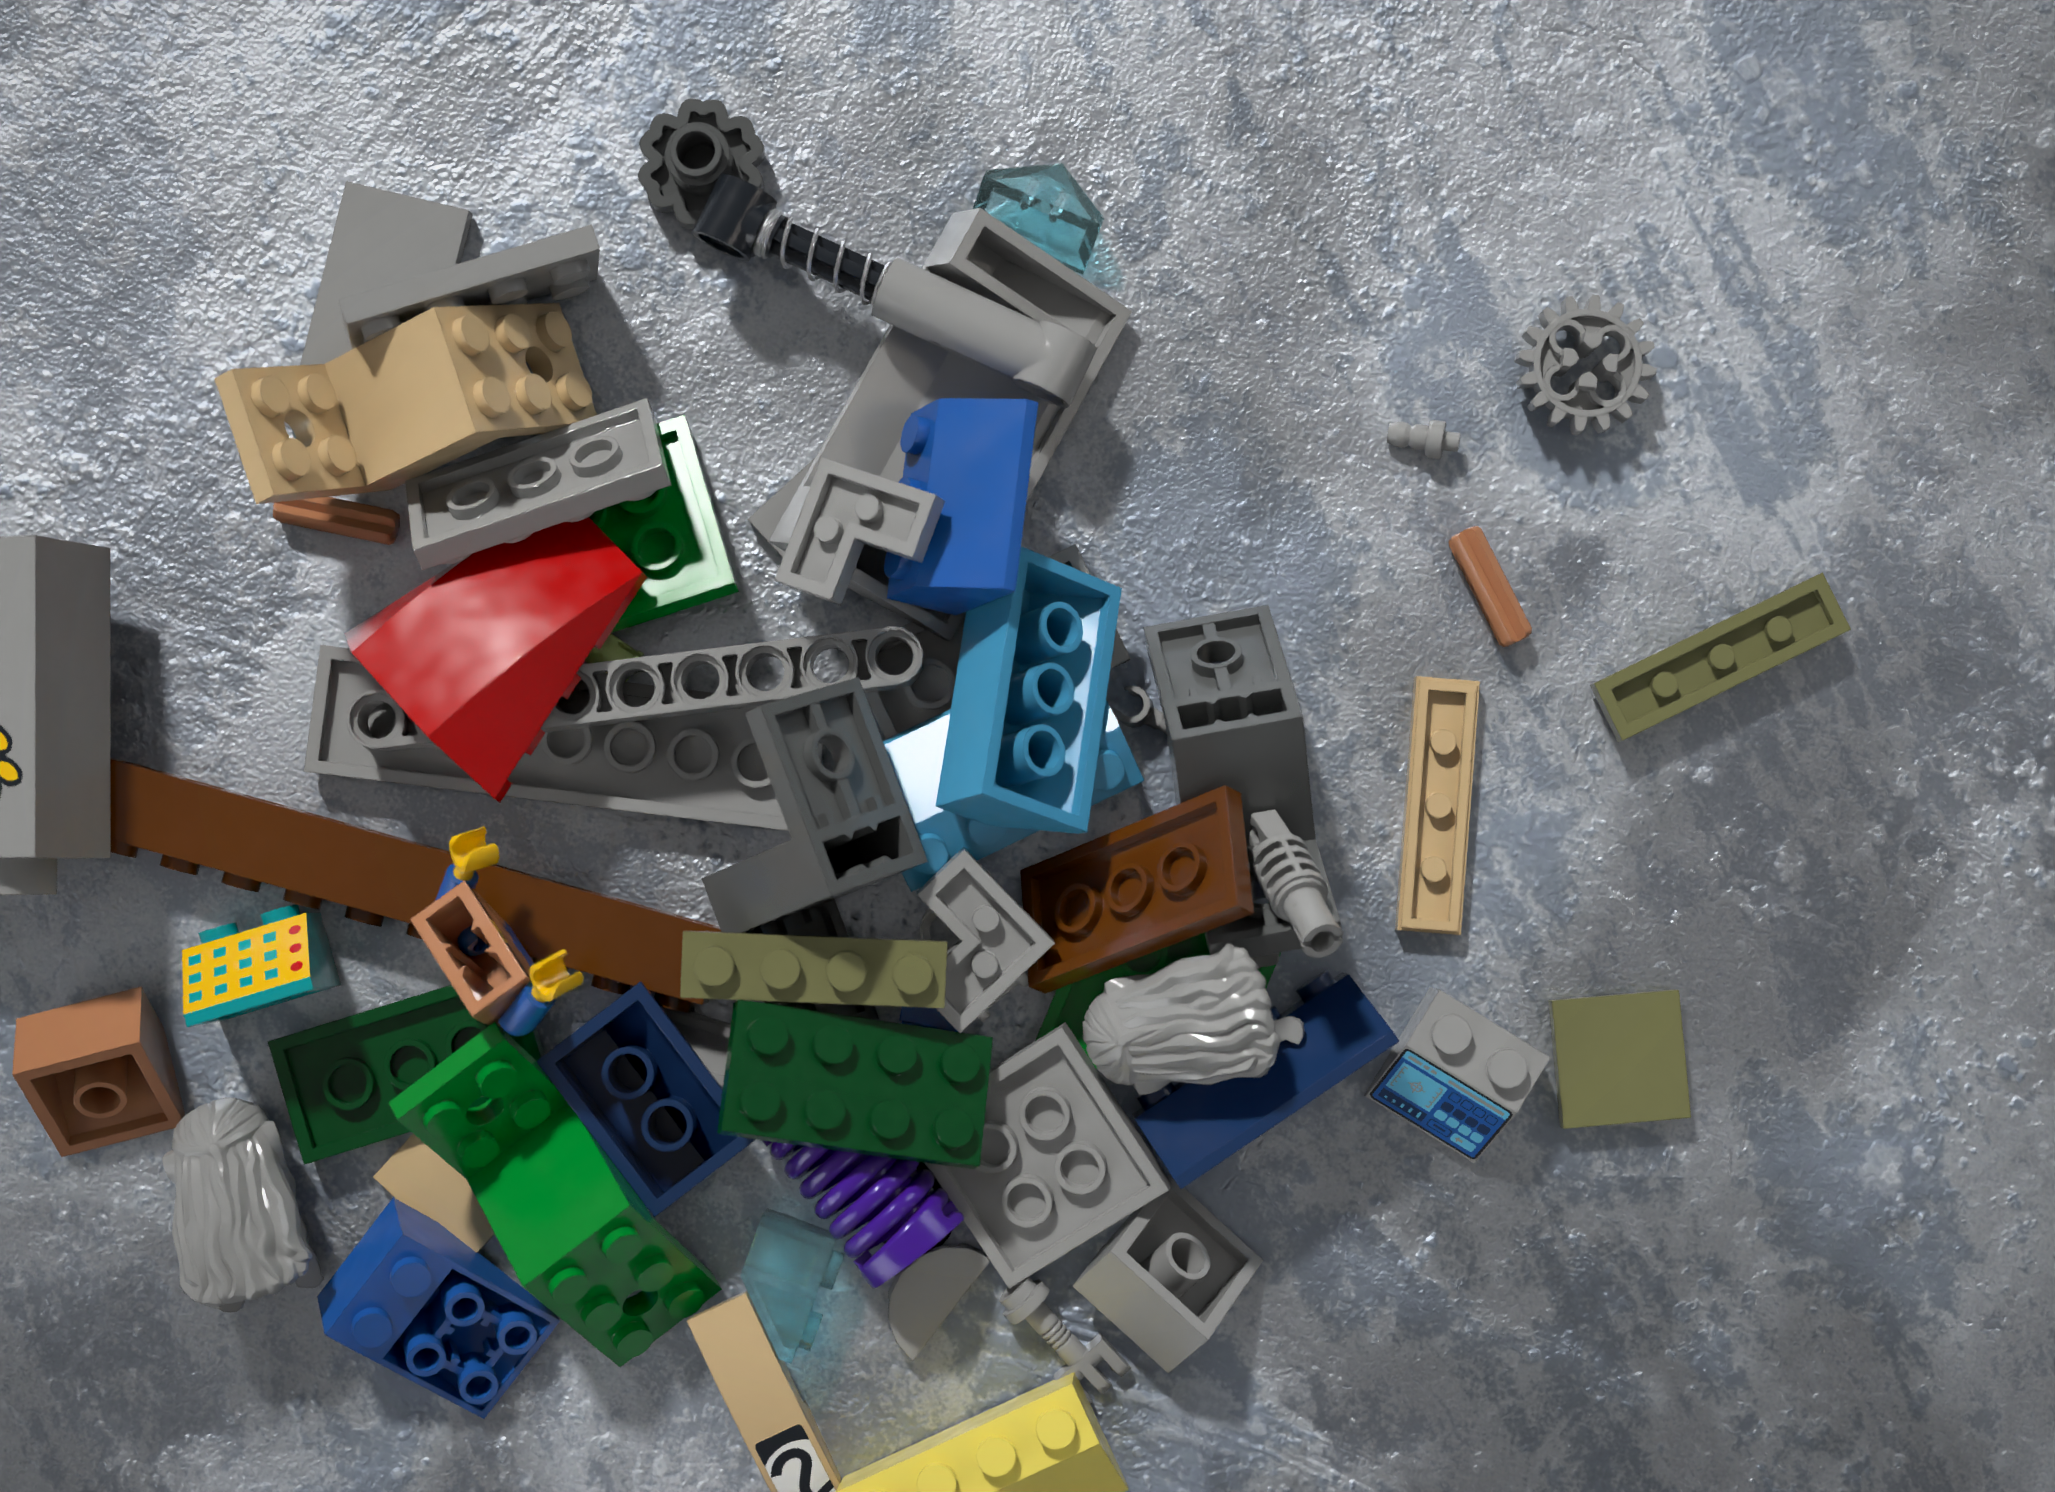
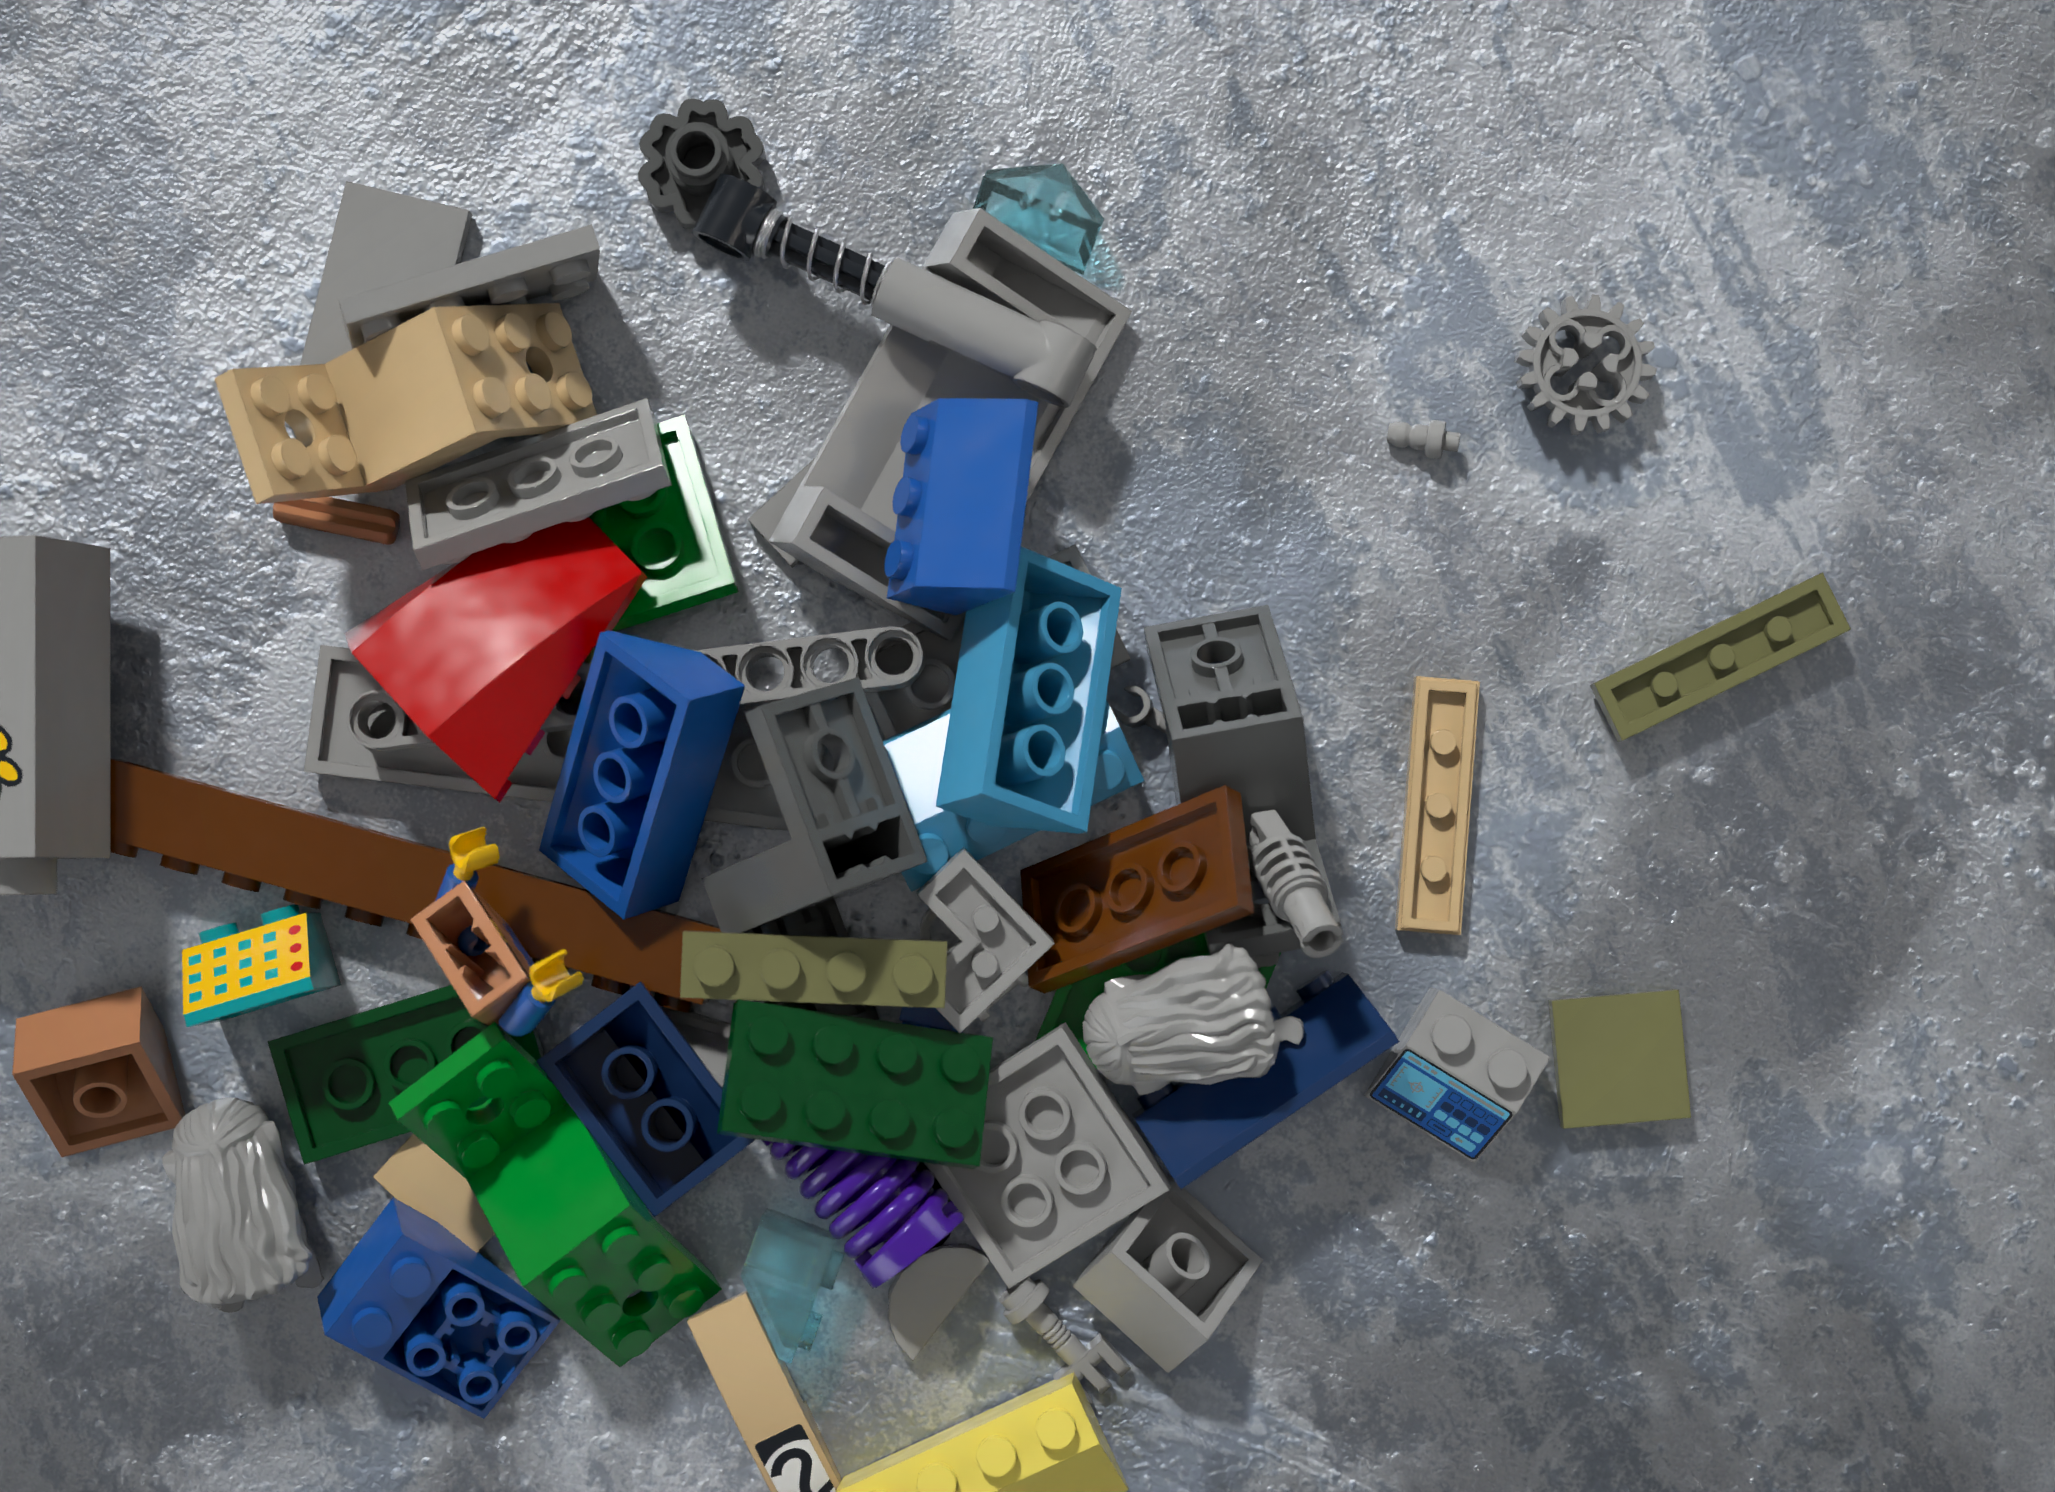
light grey plate [774,457,945,605] -> none
nougat axle [1449,526,1532,647] -> none
none -> blue slope [539,630,745,920]

